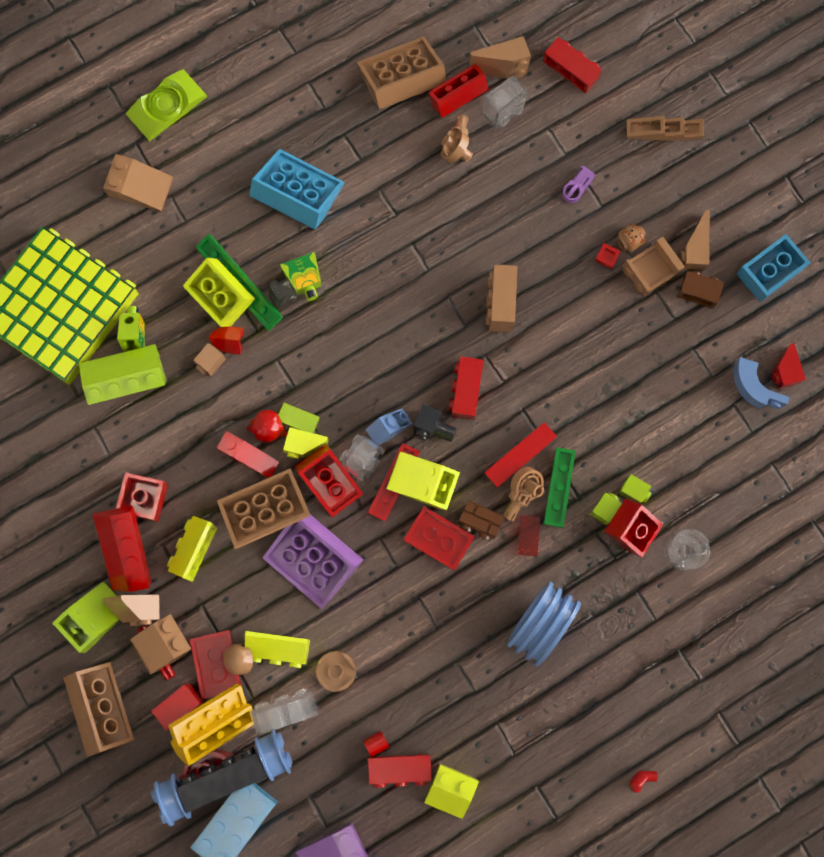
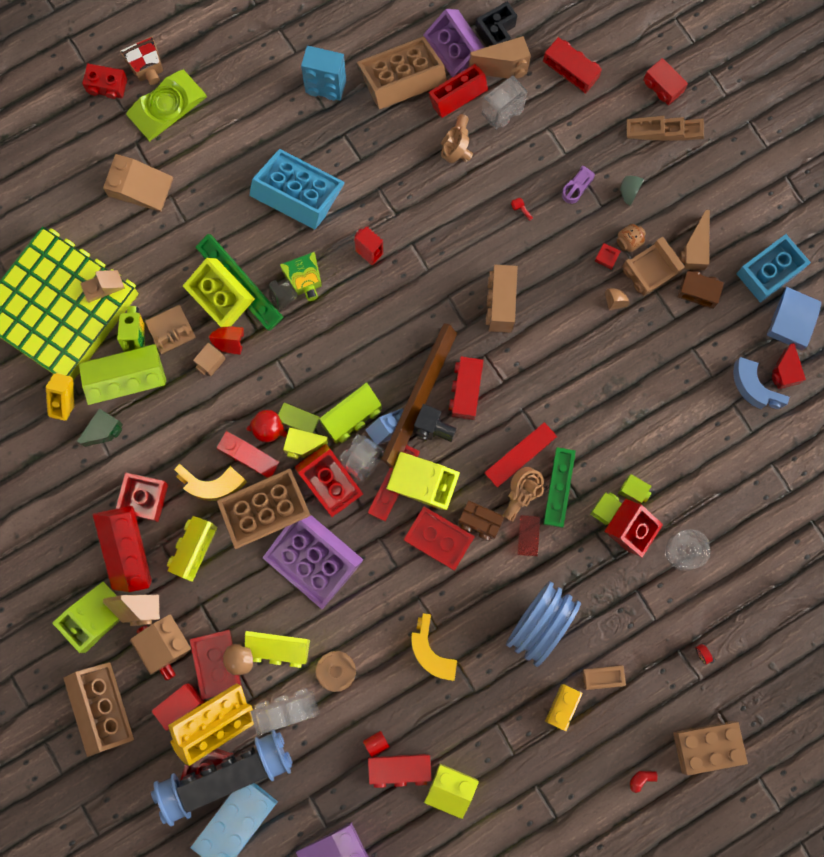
none -> yellow brick [46,373,74,421]
none -> slope [77,409,123,447]
none -> medium nougat slope [80,270,125,303]
none -> red brick [82,63,128,99]
none -> torso [120,37,163,85]
none -> medium nougat hinge [145,305,196,355]
none -> yellow arch [174,464,247,501]
none -> dark azure brick [301,46,346,101]
none -> lime slope [319,382,382,444]
none -> red brick [354,226,383,265]
none -> reddish brown tile [381,323,457,469]
none -> yellow arch [411,613,457,681]
none -> medium lavender slope [423,9,484,77]
none -> black brick [475,1,517,47]
none -> red hand [511,198,533,221]
none -> yellow brick [545,684,583,731]
none -> medium nougat tile [583,666,626,690]
none -> medium nougat brick [605,288,630,310]
none -> sand green brick [620,176,644,206]
none -> red brick [643,58,688,105]
none -> medium nougat brick [673,721,748,776]
none -> red tile [695,644,713,665]
none -> medium blue slope [767,287,821,351]

